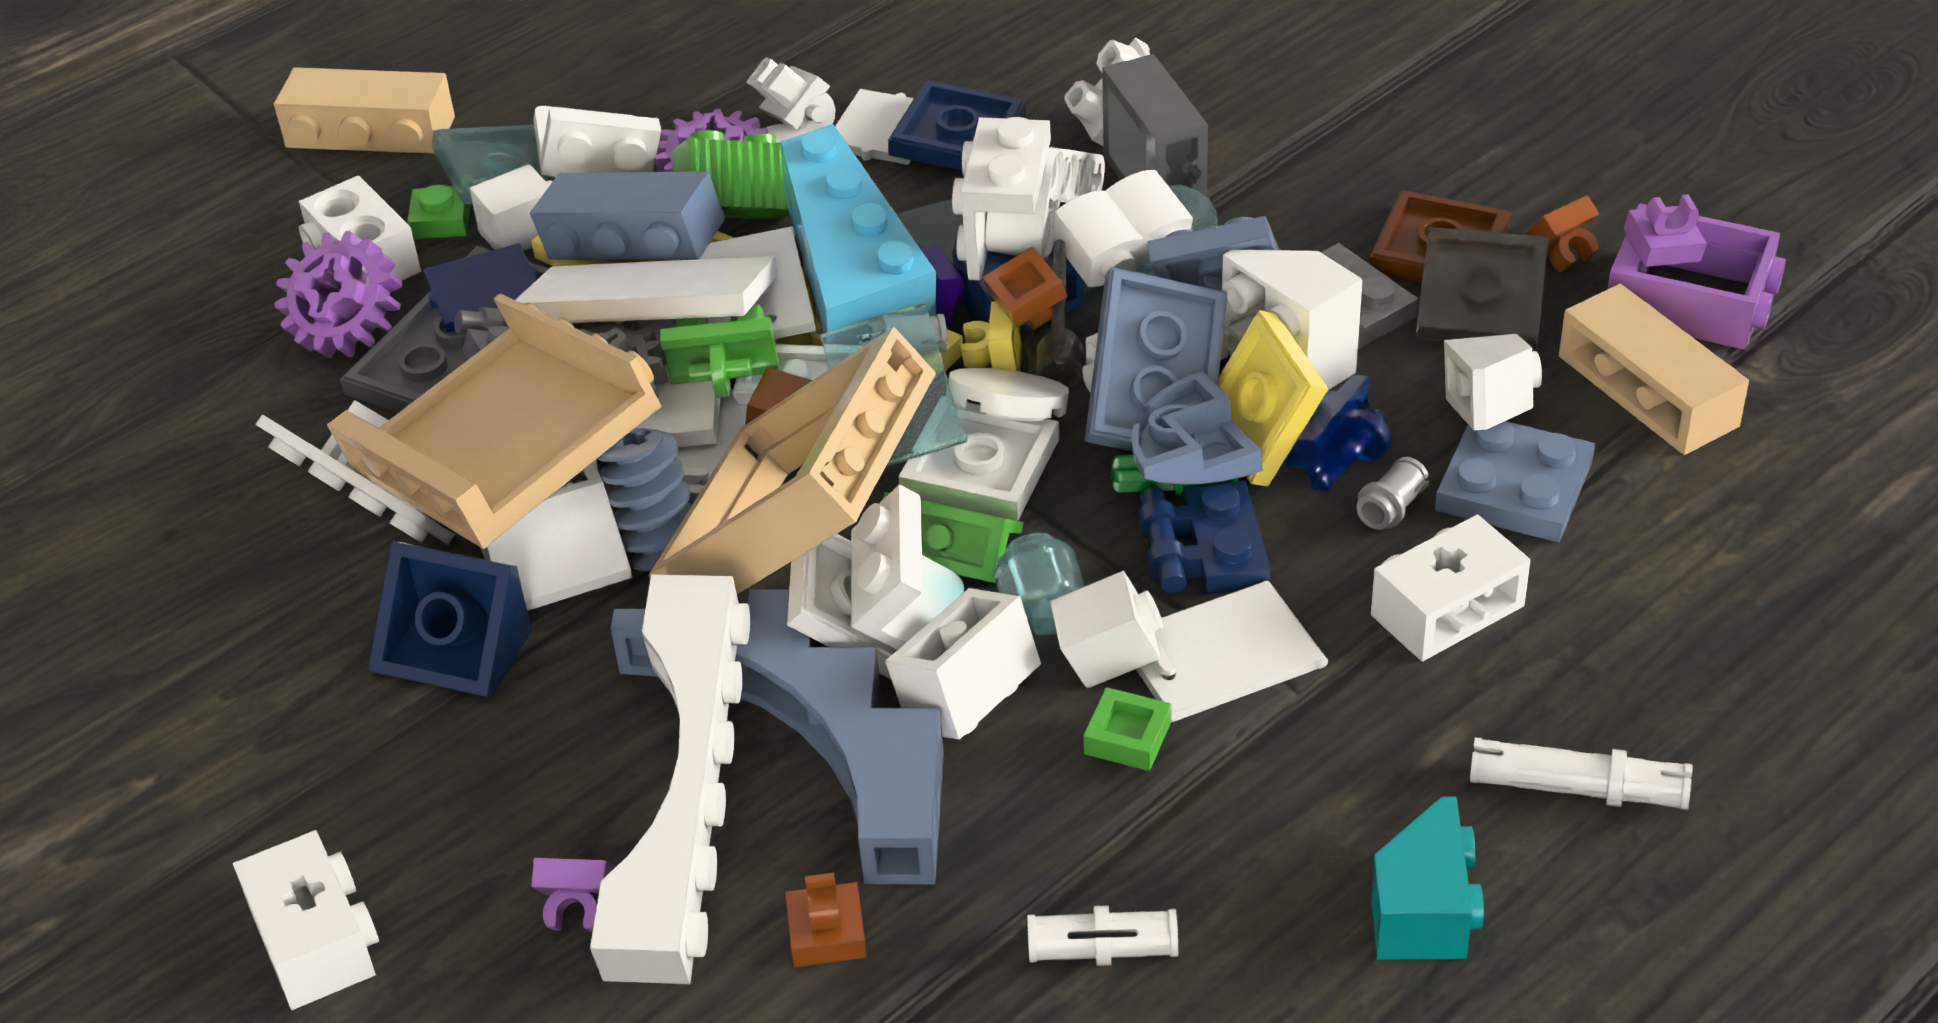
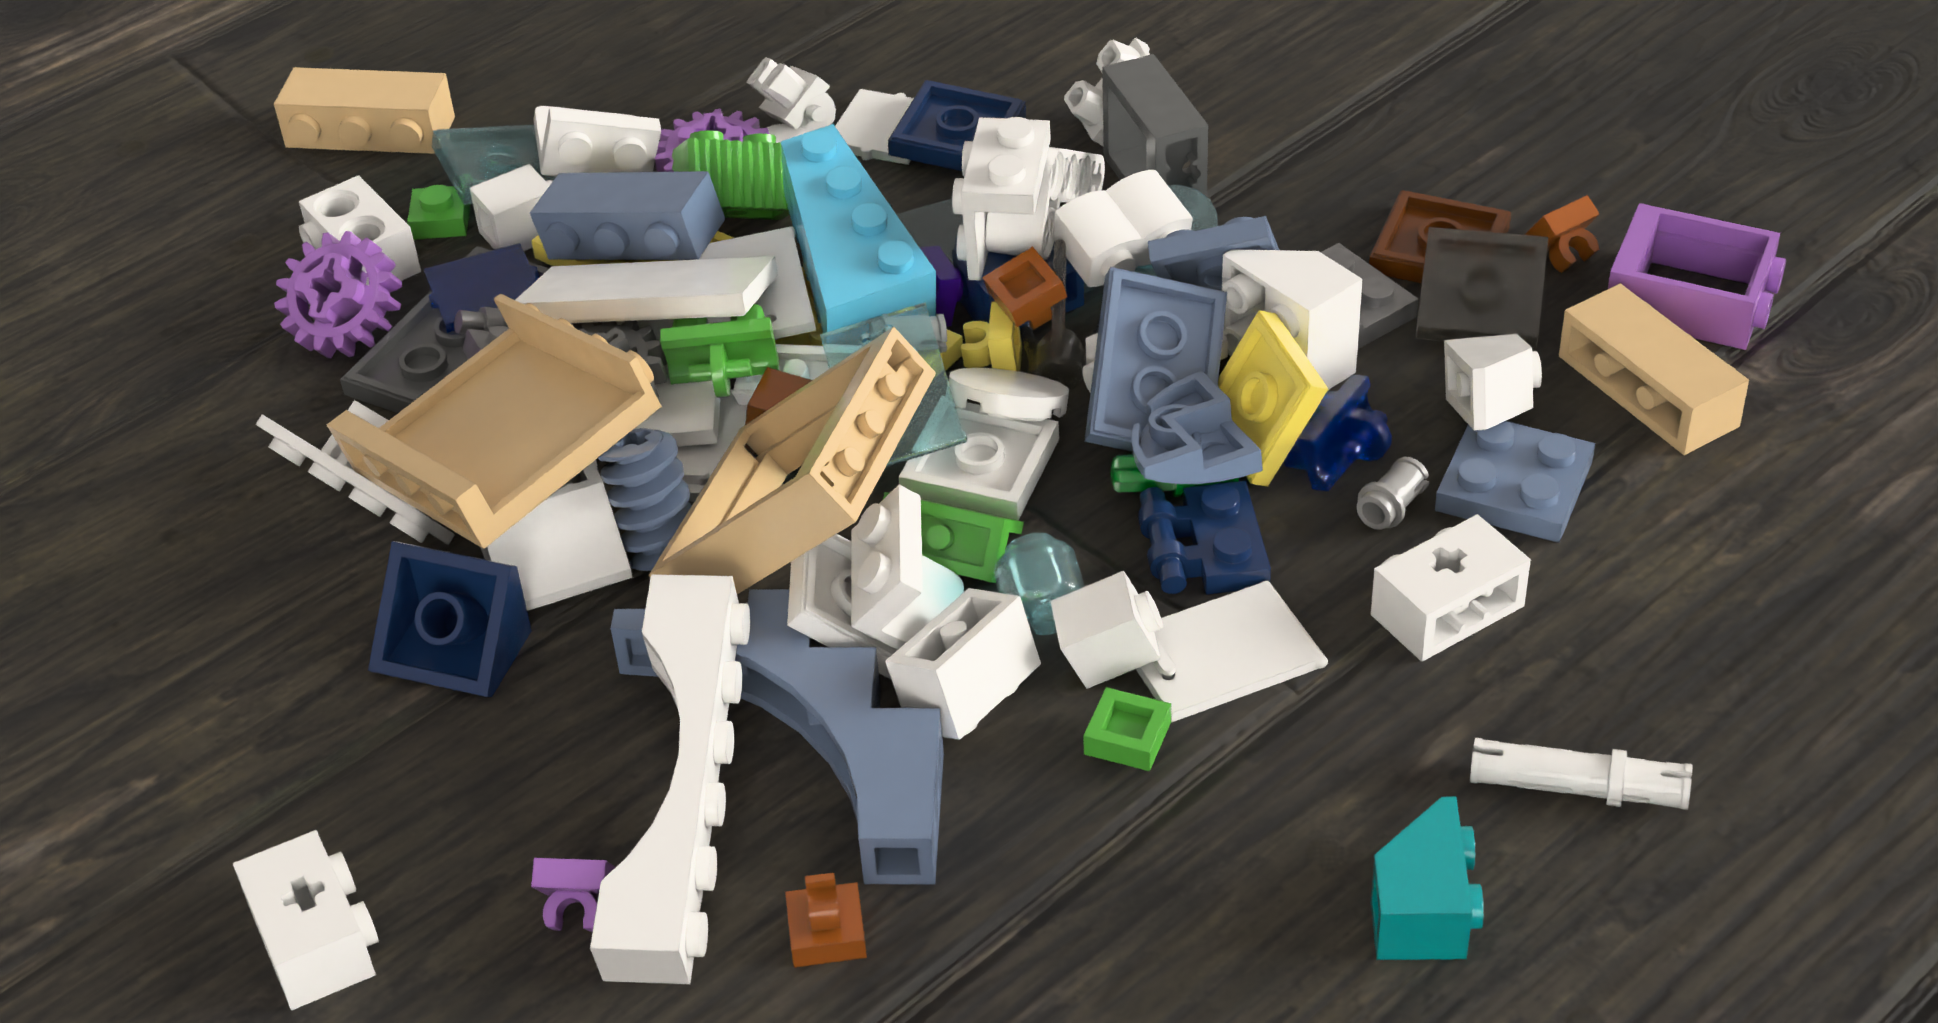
white pin [1027,906,1178,966] -> none
medium lavender tile [1624,194,1707,267] -> none

